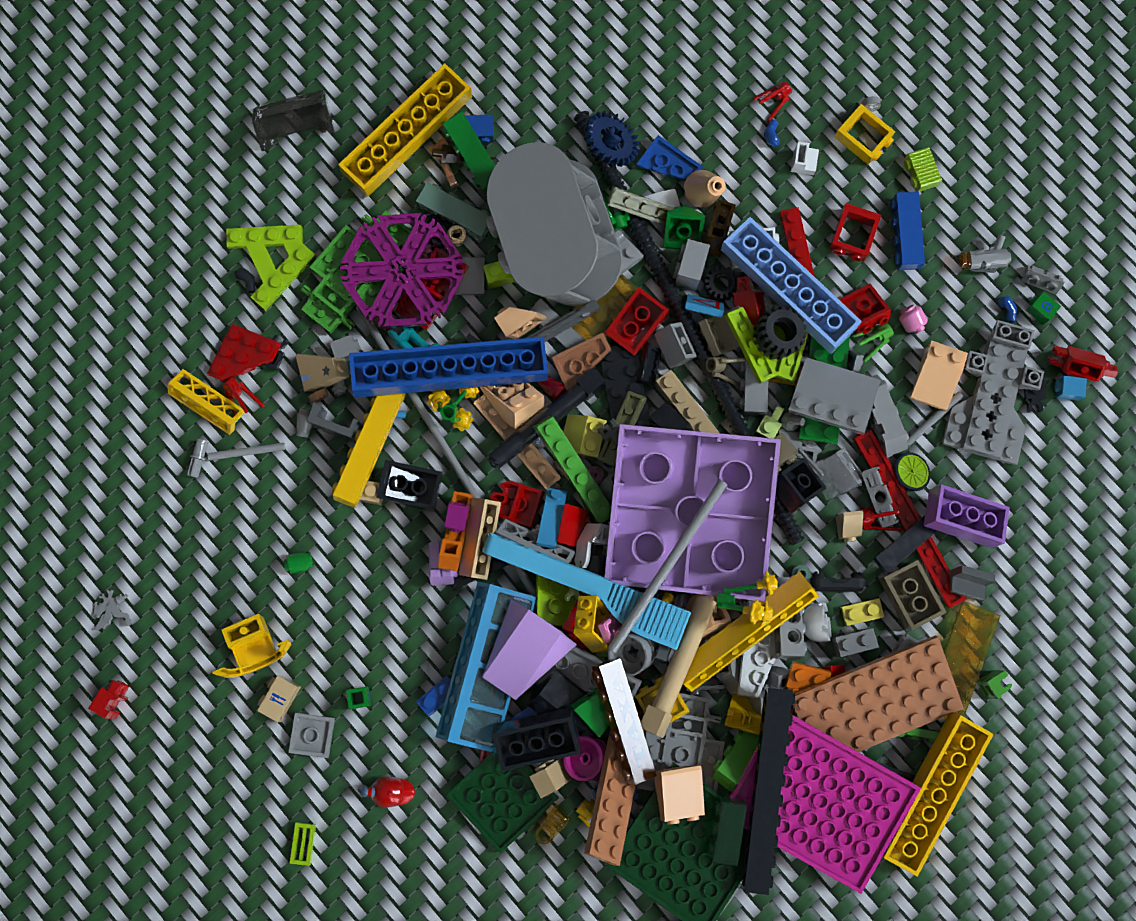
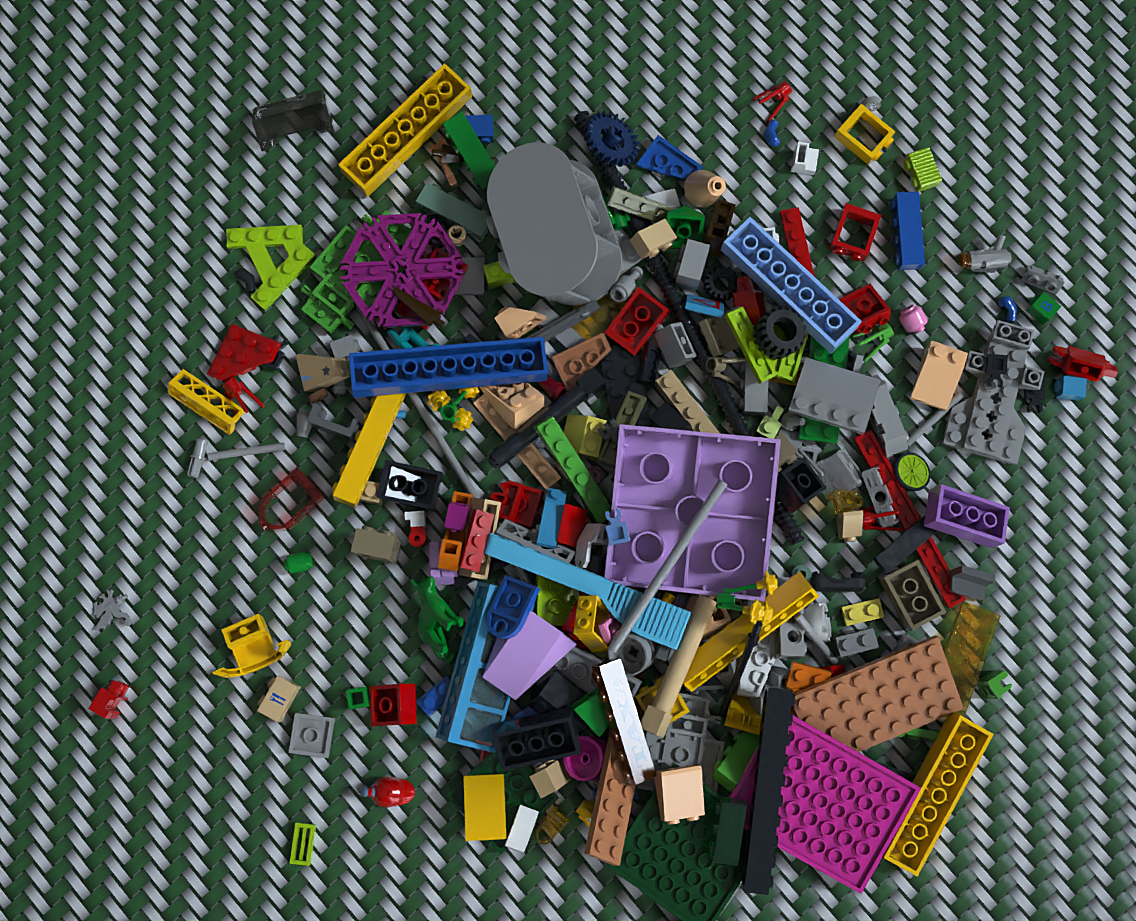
none -> clear red window [258,467,326,531]
none -> dark tan brick [351,526,402,564]
none -> red brick [369,684,417,727]
none -> dark brown bar [392,285,445,328]
none -> leg [405,511,427,548]
none -> green animal [410,575,464,665]
none -> plate [458,509,494,572]
none -> yellow slope [464,774,506,841]
none -> blue tile [486,575,540,639]
none -> white slope [505,805,539,853]
none -> medium blue plate [605,509,631,546]
none -> light grey piece [610,266,643,302]
none -> tan brick [629,219,677,259]
none -> black bar [718,621,763,717]
none -> light grey bar [794,612,838,665]
none -> clear yellow piece [828,489,863,515]
none -> black plate [985,354,1008,388]

